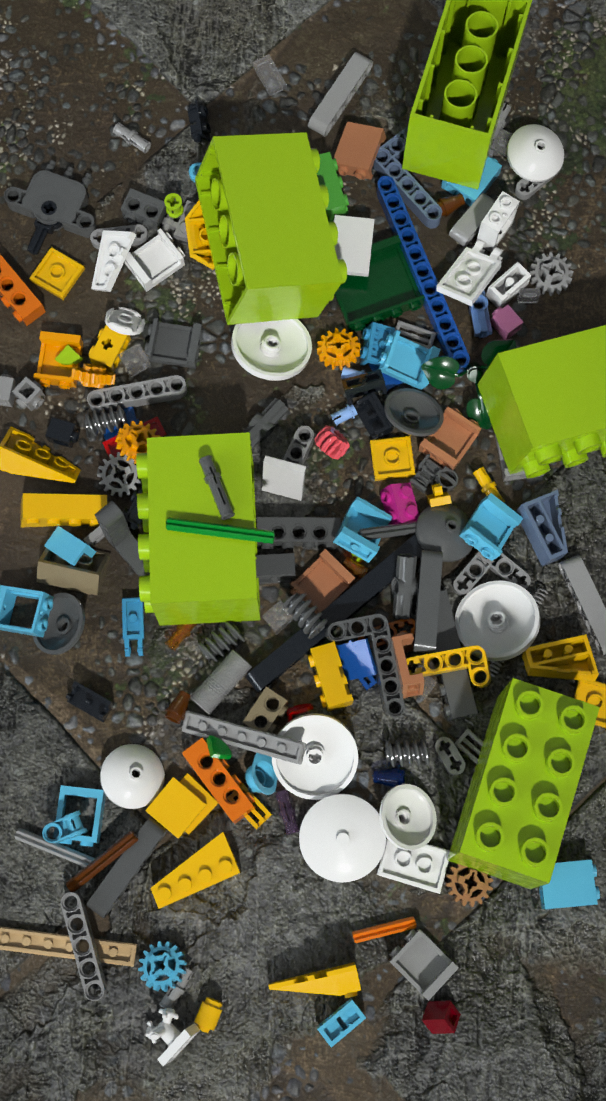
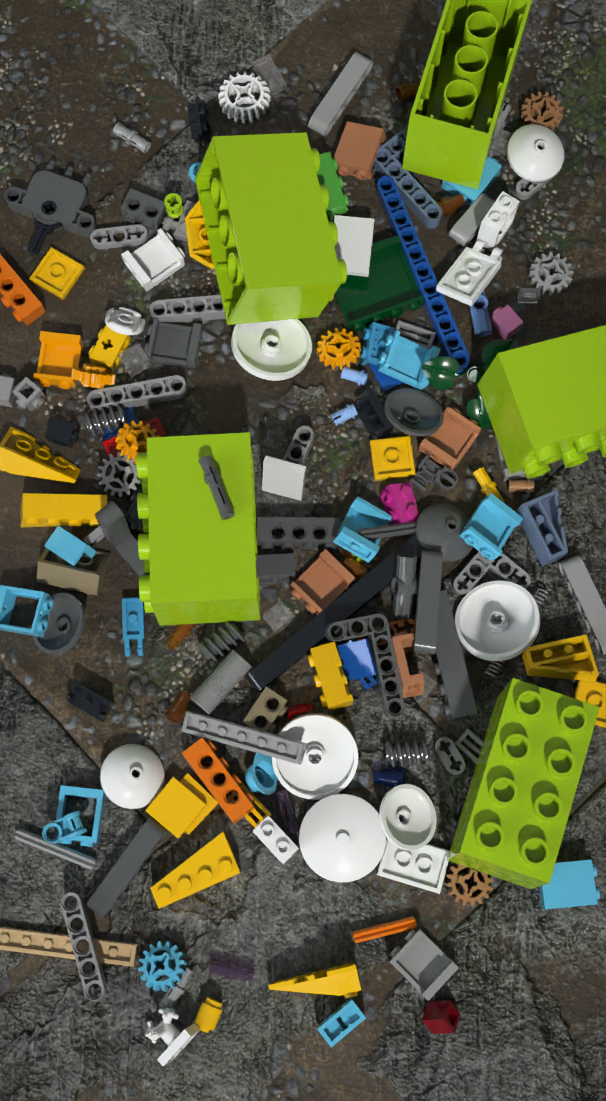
lime tile [55,345,83,365] -> none
reddish brown axle [66,831,139,892] -> none
white wing [91,230,136,292] -> none
green axle [166,517,275,544] -> none
green tile [206,735,232,760] -> none
dark grey piece [243,398,289,450] -> none
dark grey piece [283,592,328,639] -> none
coral gear [314,425,350,460] -> none
black hinge [342,369,388,405] -> none
yellow beam [406,646,491,688] -> none
yellow tile [426,483,451,507] -> none
white brick [486,262,531,308] -> none
none -> light grey beam [150,295,226,324]
none -> clear purple pin [209,959,255,983]
none -> white gear [218,71,271,124]
none -> white panel [253,816,299,864]
none -> reddish brown cone [395,81,421,102]
none -> medium nougat pin [509,478,534,494]
none -> medium nougat gear [521,91,564,131]

